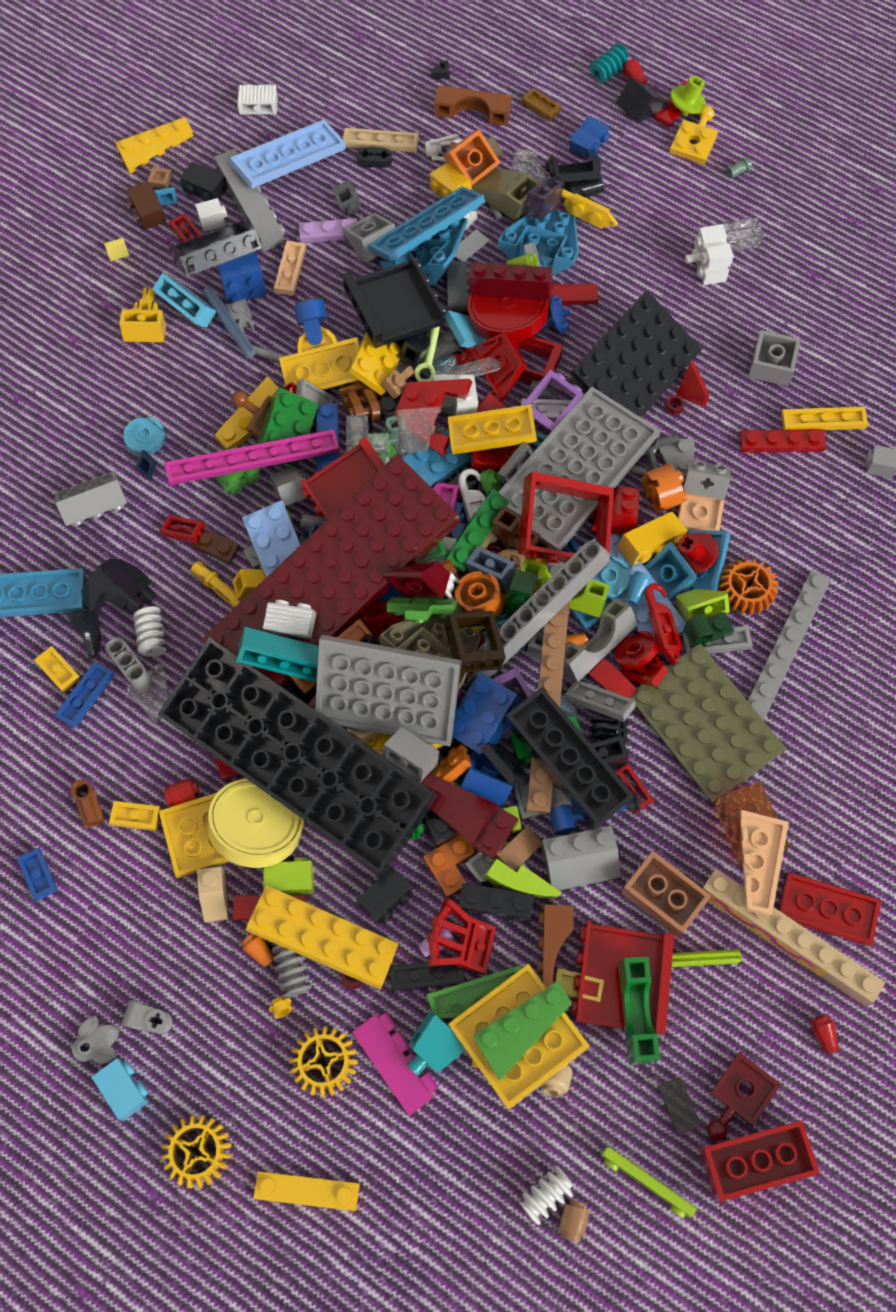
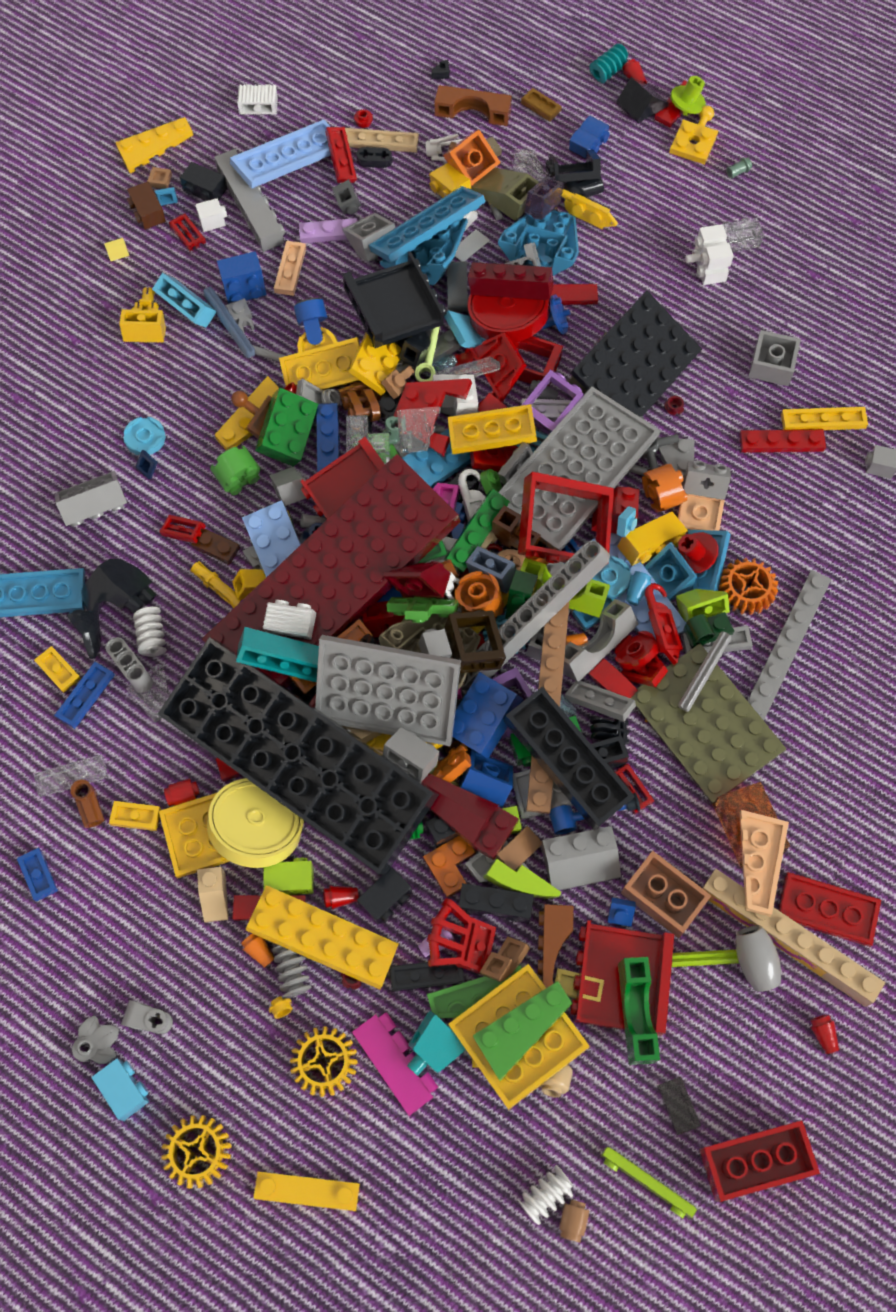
dark pink plate [164,429,339,486] -> none
window [169,221,262,276] -> none
black plate [481,743,529,785] -> none
lime cone [507,253,538,266] -> none
red slope [676,361,710,407] -> none
dark red plate [707,1052,782,1141] -> none
none -> clear tile [34,754,108,797]
none -> light grey plate [321,389,341,405]
none -> red cone [323,885,359,909]
none -> red tile [325,127,357,183]
none -> red plate [354,110,373,128]
none -> light grey brick [418,629,452,658]
none -> medium nougat slope [480,936,530,982]
none -> blue plate [607,897,636,927]
none -> medium azure plate [617,506,637,538]
none -> light grey axle [678,631,731,712]
none -> light grey piece [736,925,781,992]

